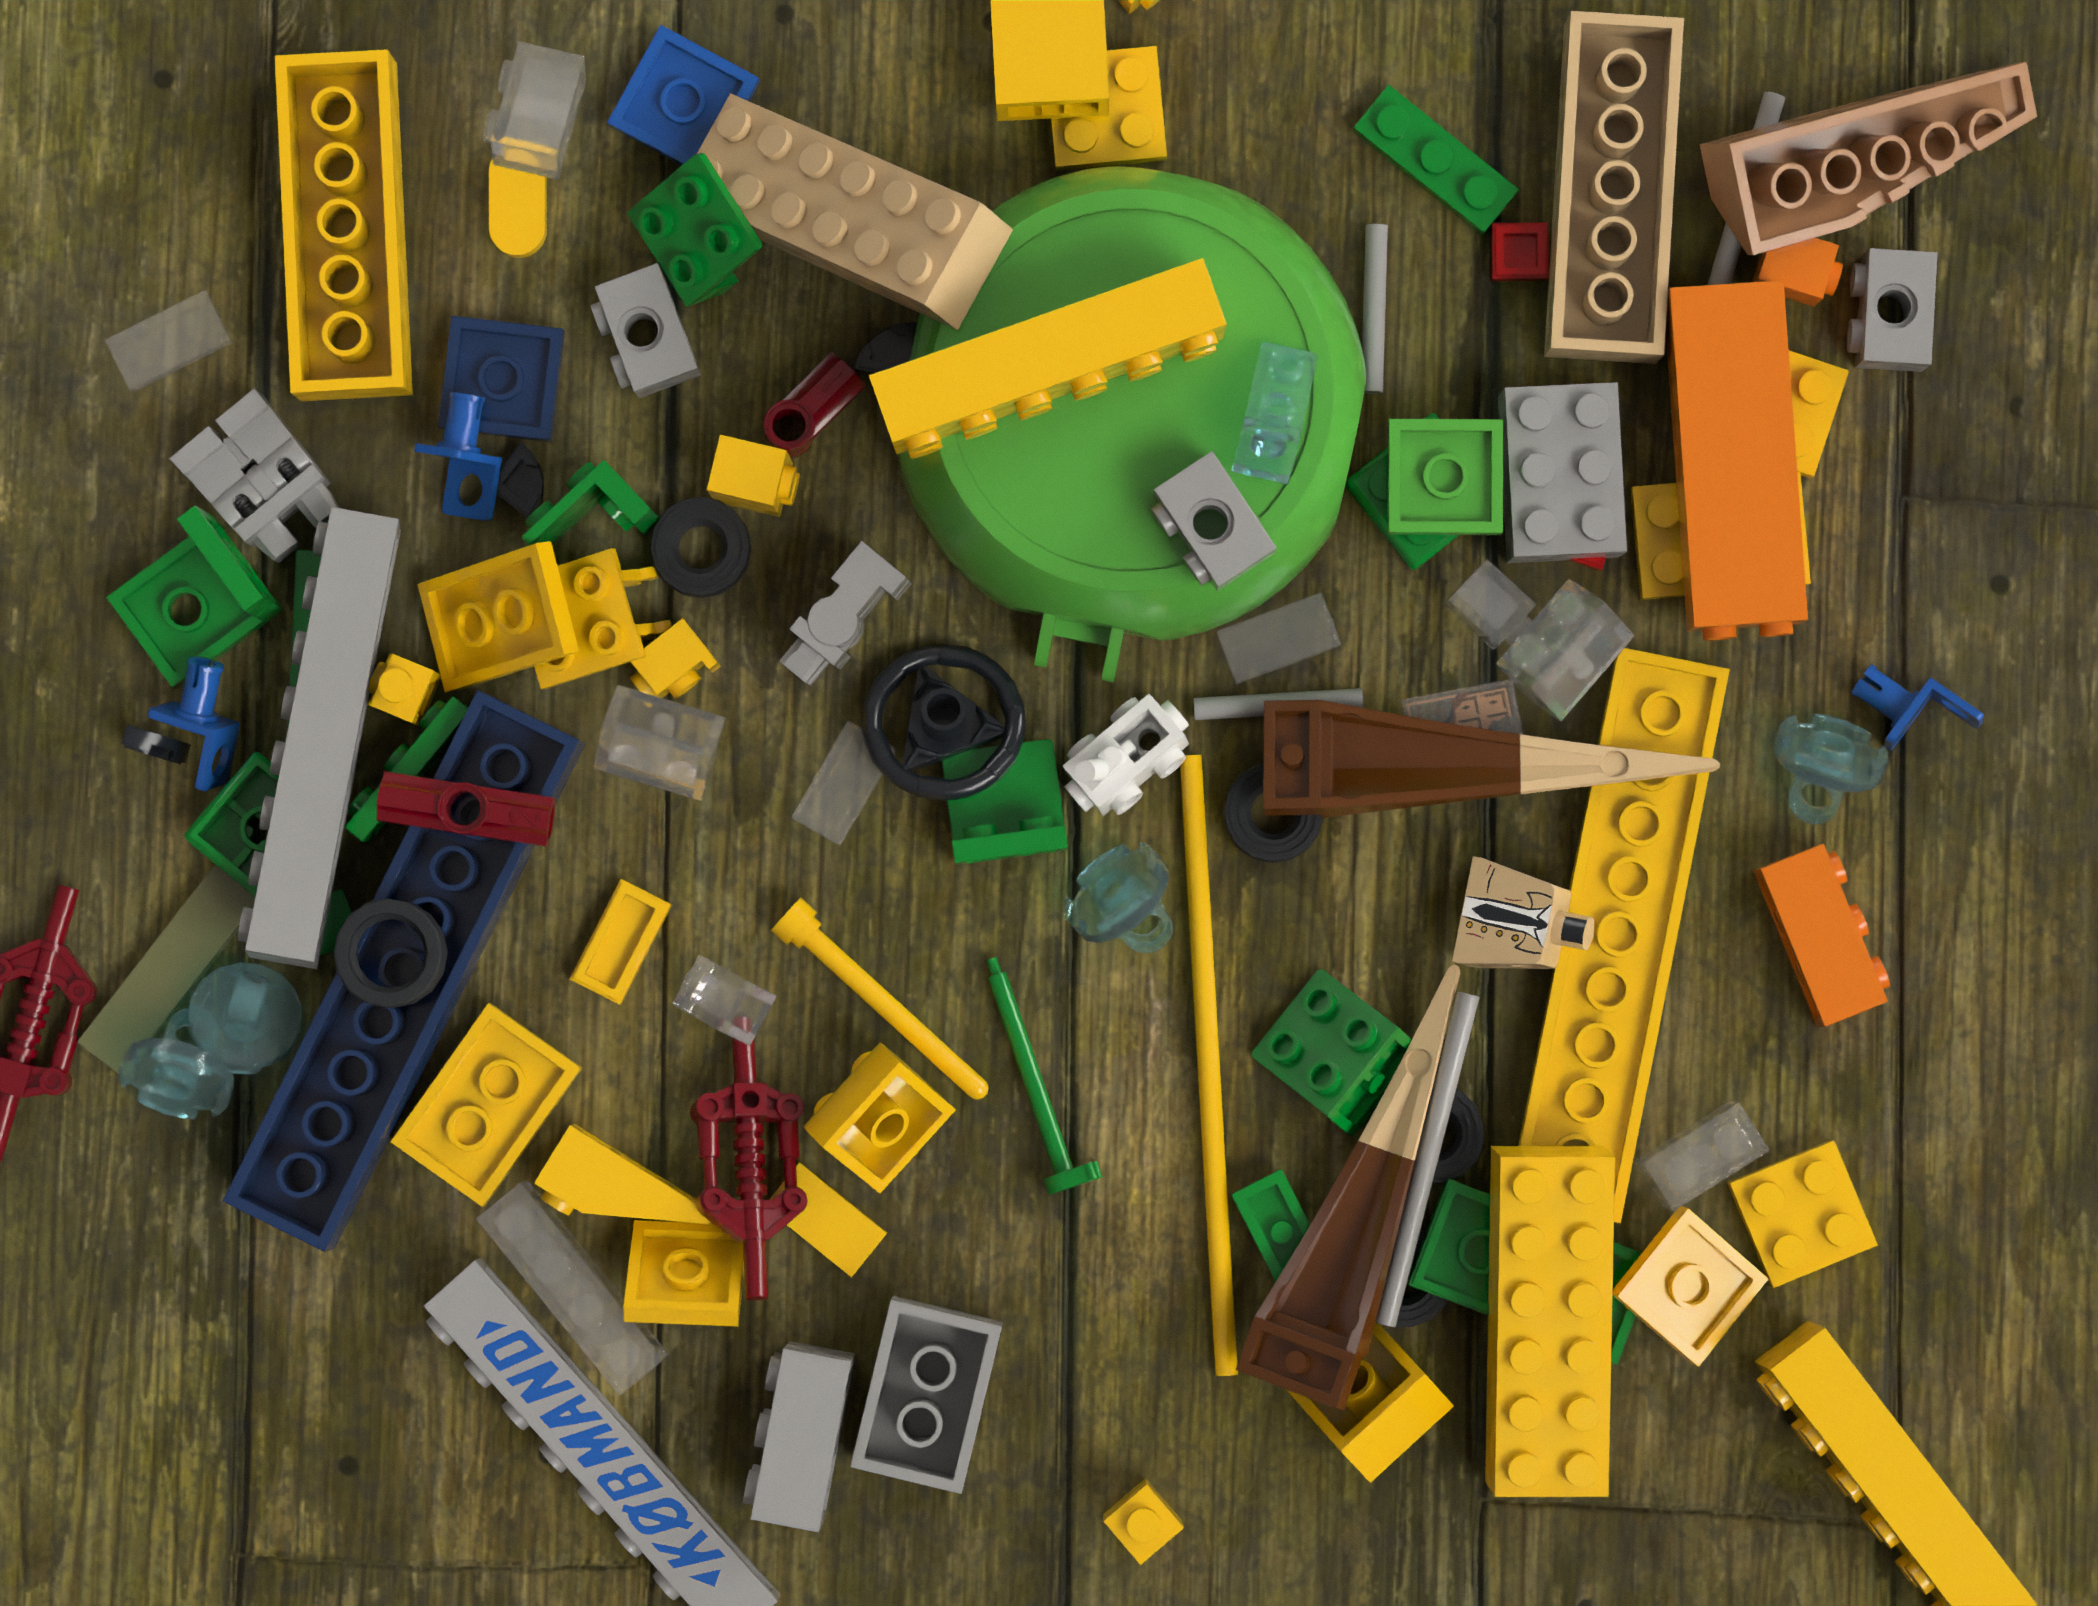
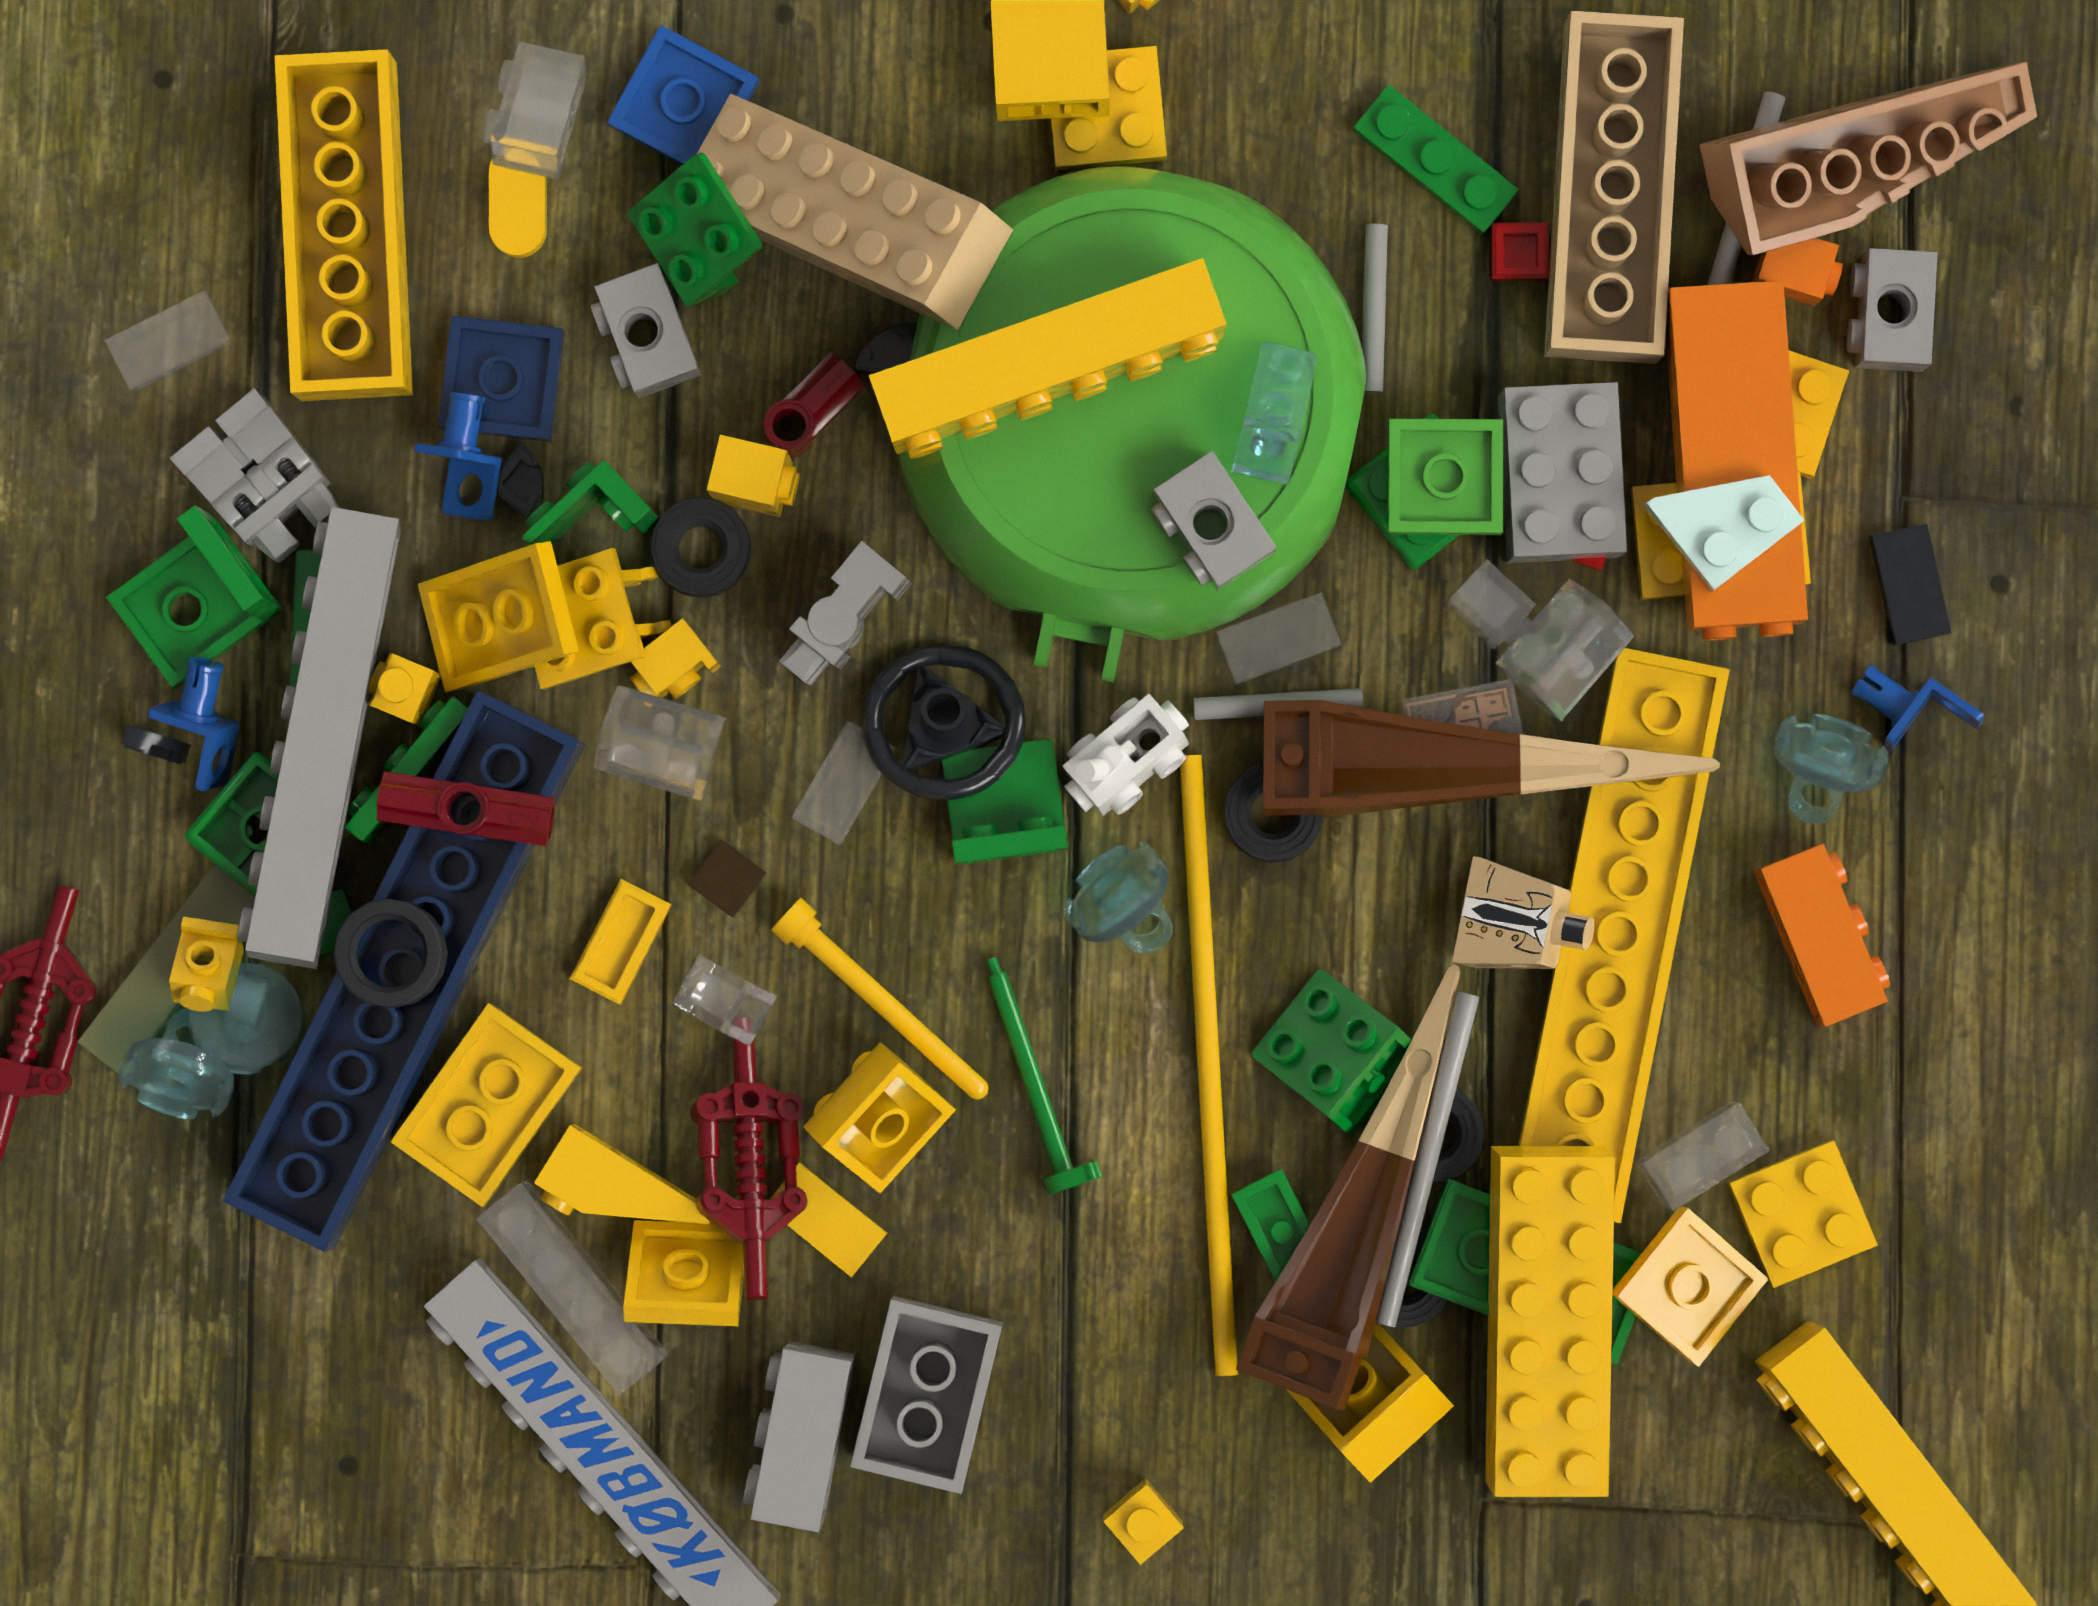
none -> yellow brick [169,916,244,1012]
none -> dark brown tile [688,840,767,918]
none -> light aqua wing [1644,475,1805,592]
none -> black tile [1869,524,1951,646]

